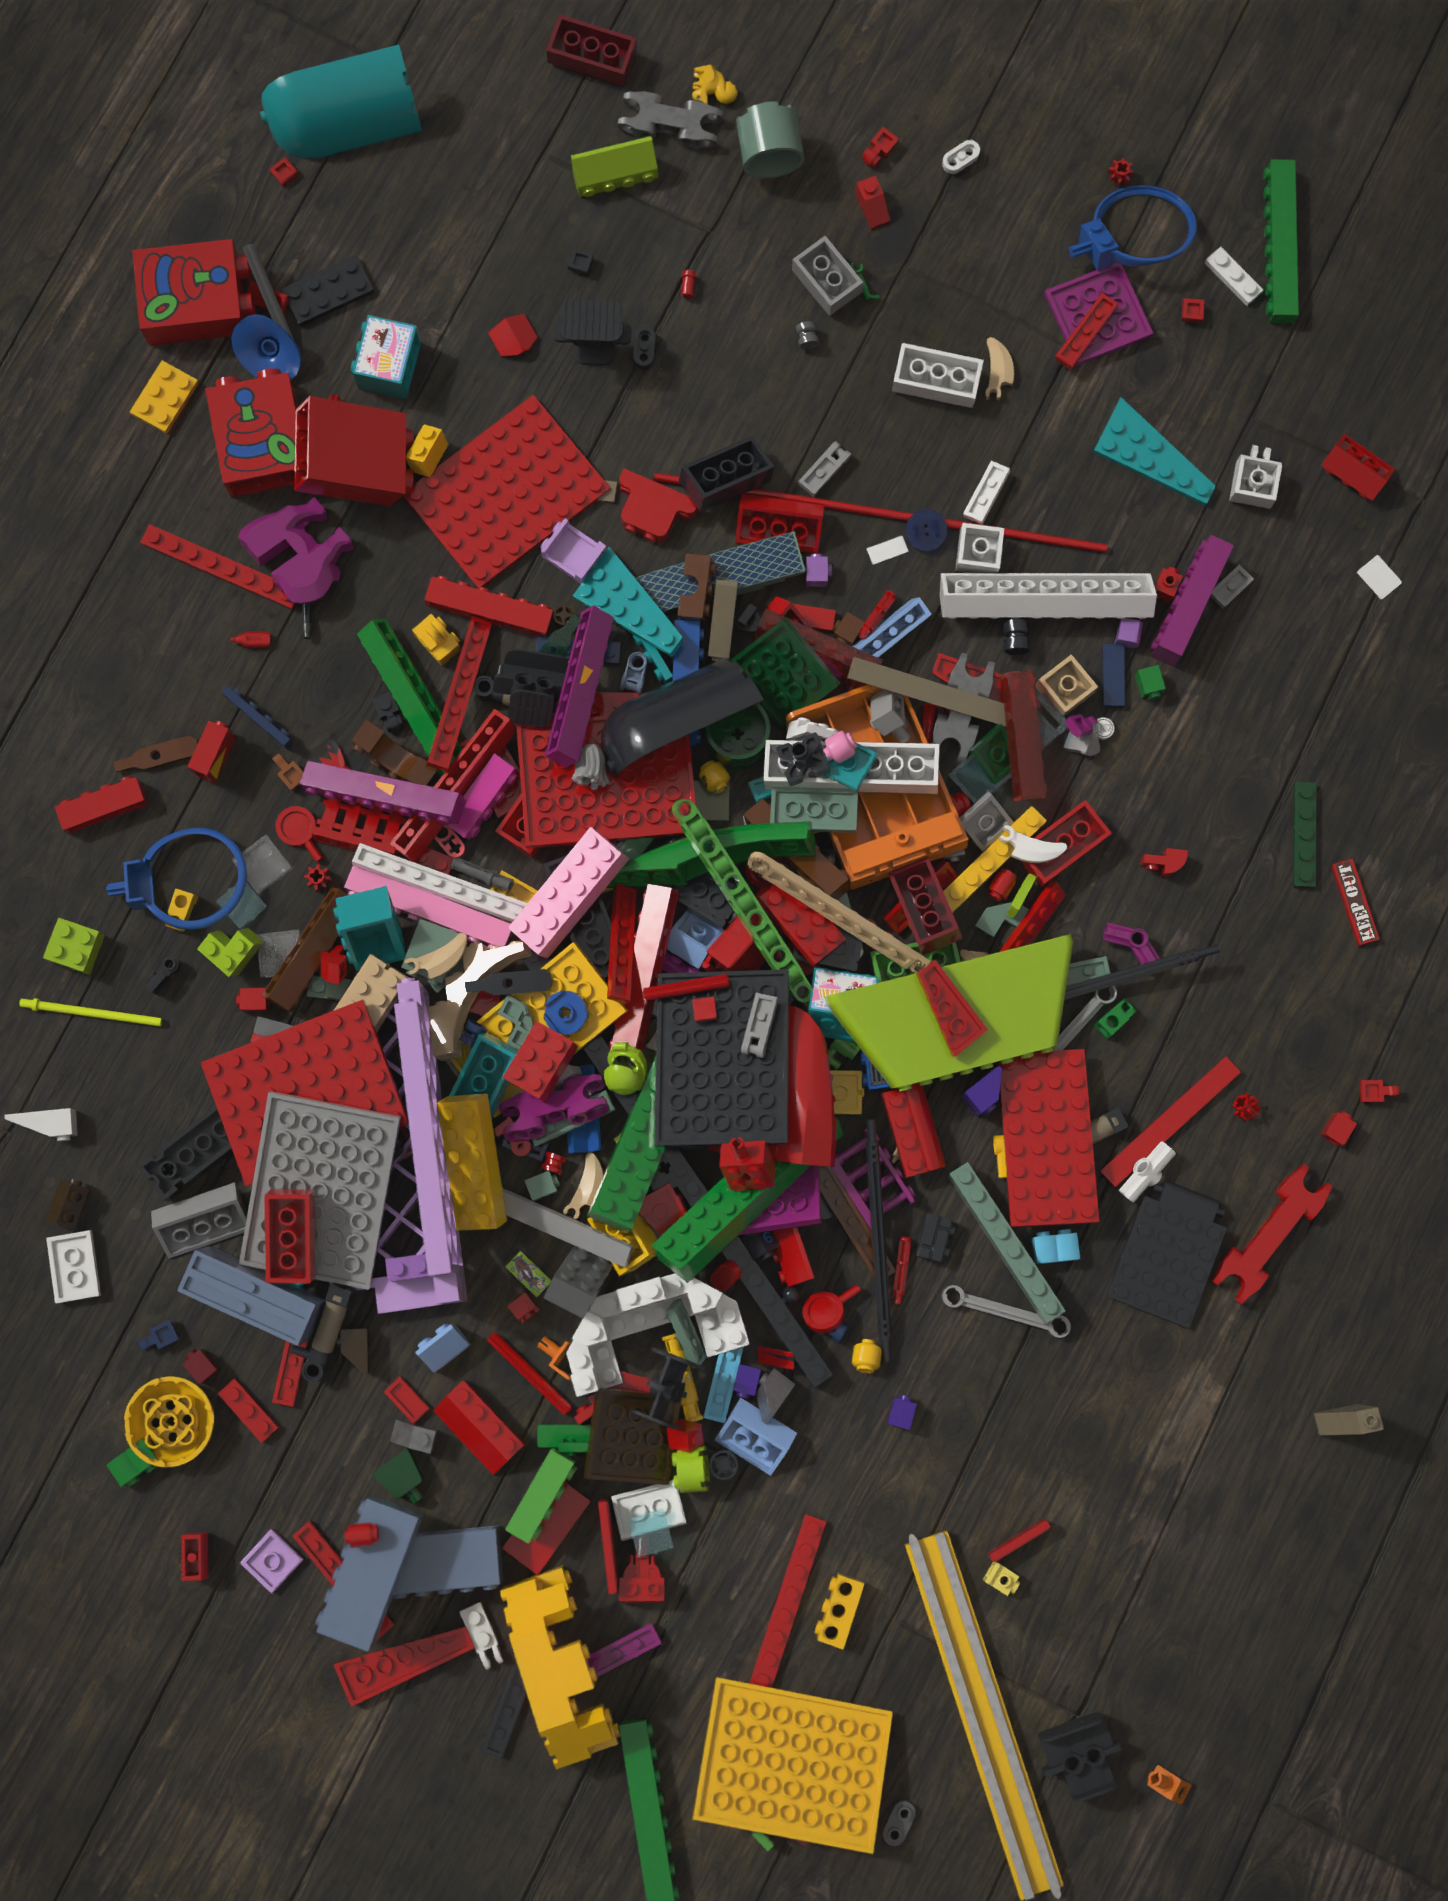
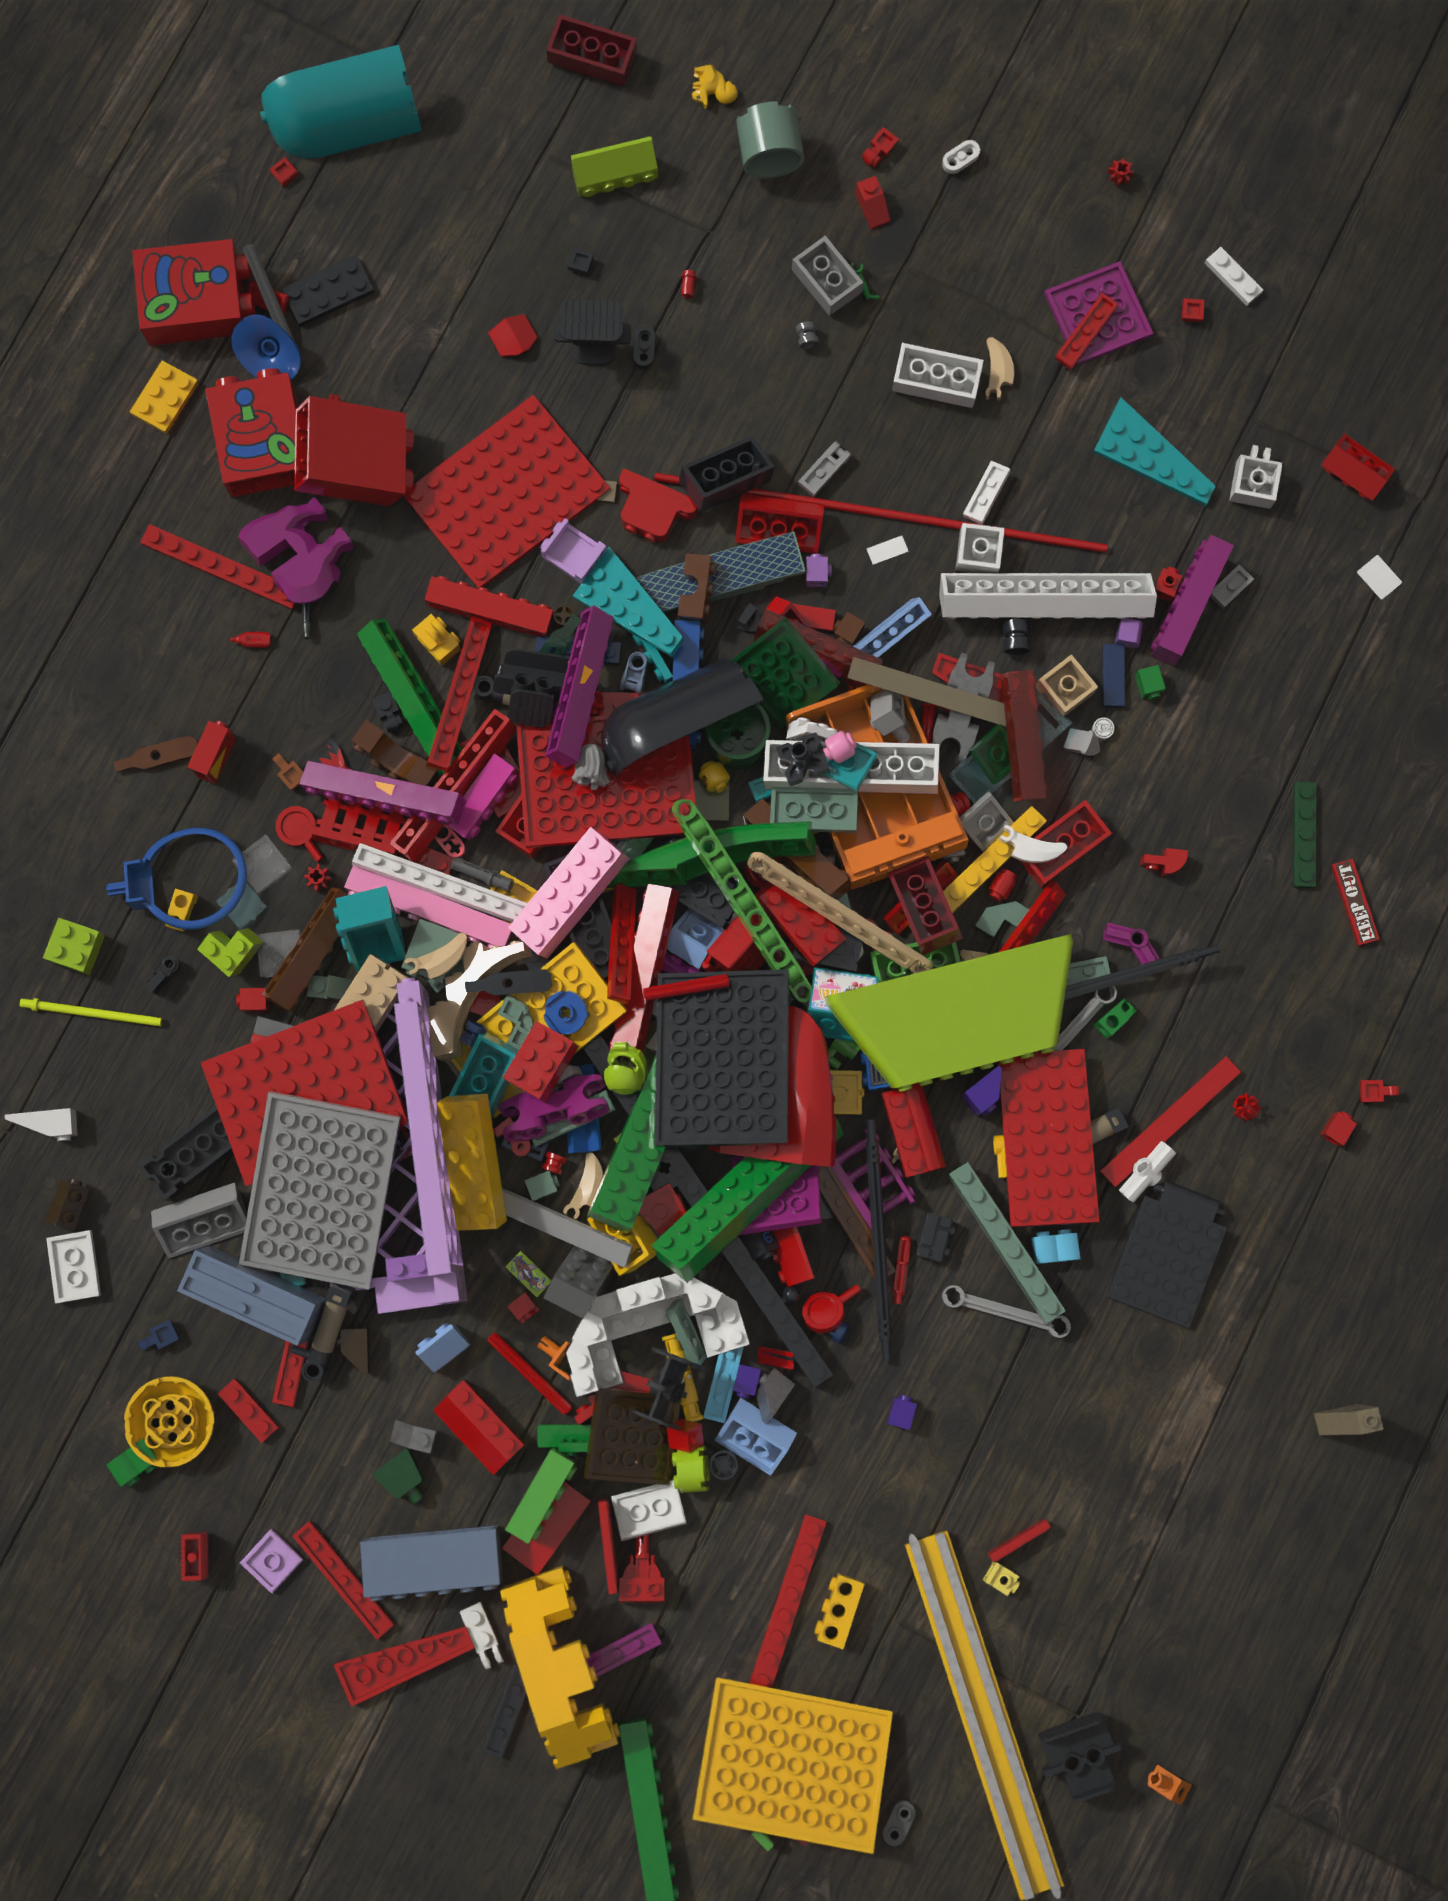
red brick [55,776,149,834] -> none
dark red brick [183,1349,221,1385] -> none
dark blue plate [221,685,293,750] -> none
red brick [264,1189,316,1283] -> none
sand blue brick [315,1495,424,1652] -> none
red brick [321,944,347,984] -> none
red brick [344,1522,379,1548] -> none
container [351,315,421,400] -> none
red tile [384,1376,430,1424] -> none
yellow brick [406,425,449,477] -> none
flat silver piece [618,91,723,149] -> none
clear light blue piece [628,1509,674,1557] -> none
red tile [692,996,718,1023] -> none
dark tan slope [708,579,738,661] -> none
red tile [710,1260,741,1293] -> none
red brick [720,1137,776,1191] -> none
light grey plate [741,993,778,1058] -> none
yellow head [852,1339,882,1374] -> none
red piece [859,590,896,639] -> none
clear blue plate [906,509,947,551] -> none
red wing [916,960,988,1057] -> none
lime tile [1007,874,1036,918] -> none
magenta plate [1064,714,1098,738] -> none
blue brick [1068,185,1197,271] -> none
red piece [1211,1164,1333,1304] -> none
green brick [1263,160,1299,323] -> none

